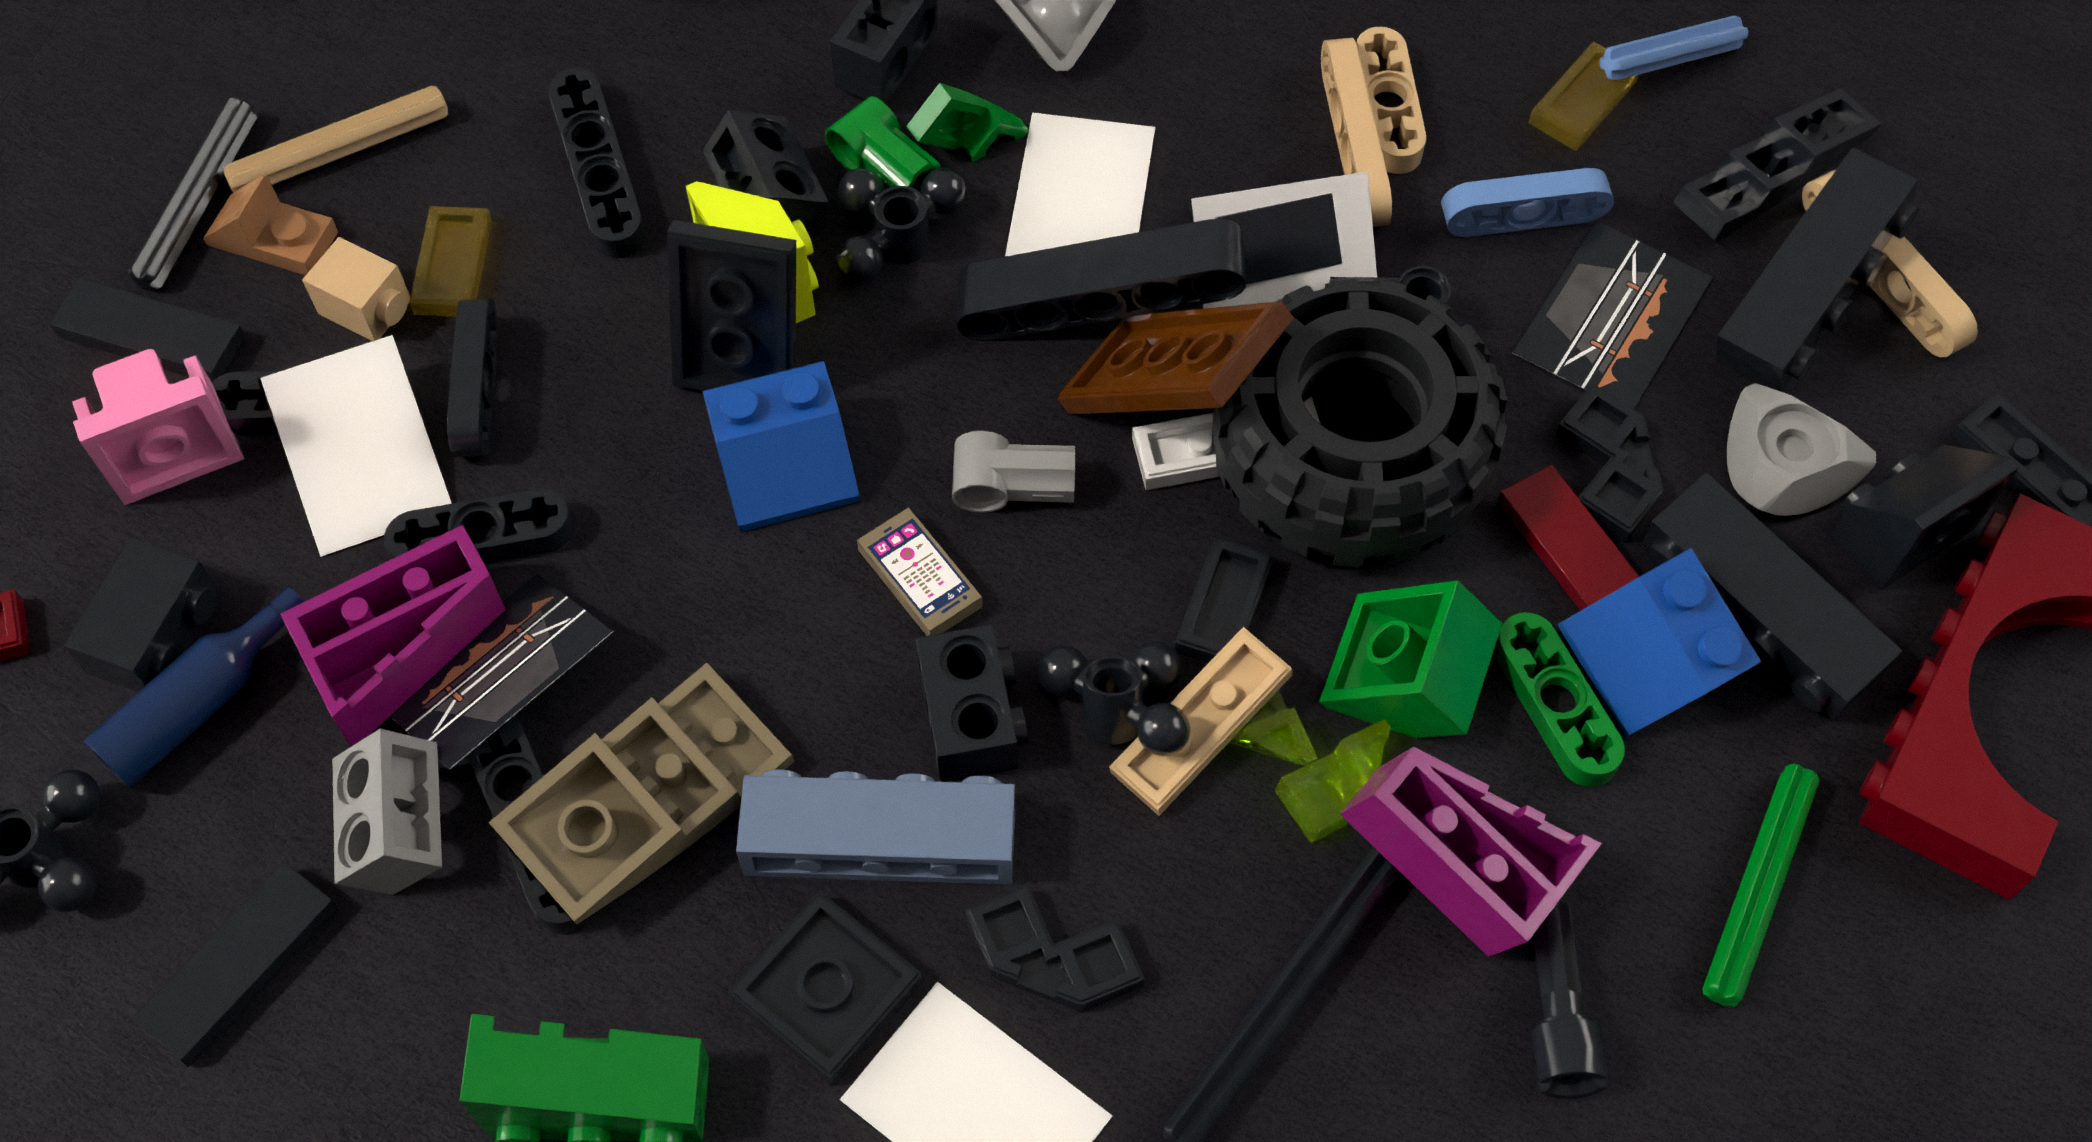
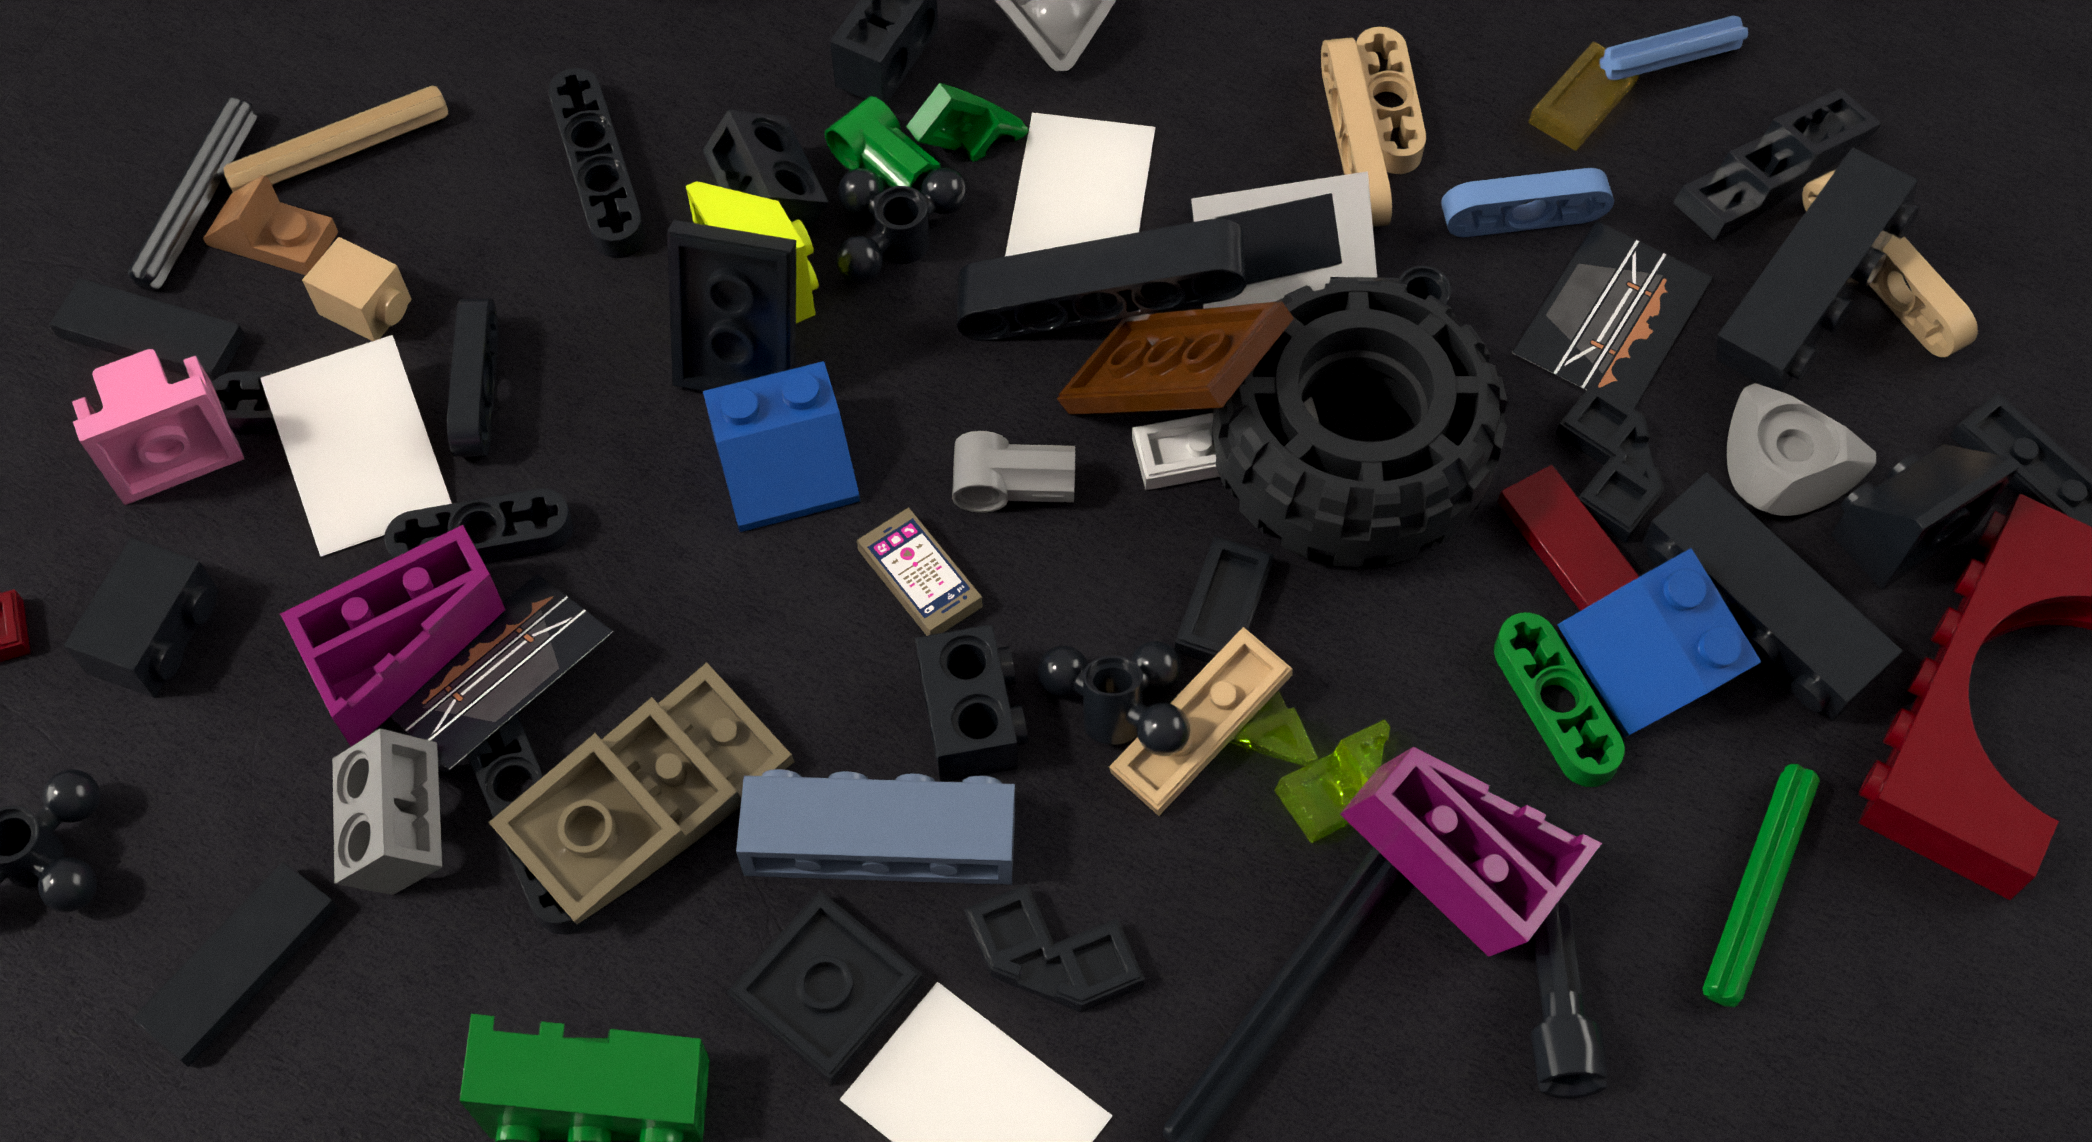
dark blue piece [83,587,304,789] -> none
clear yellow tile [409,206,492,316] -> none
green slope [1319,580,1502,738] -> none

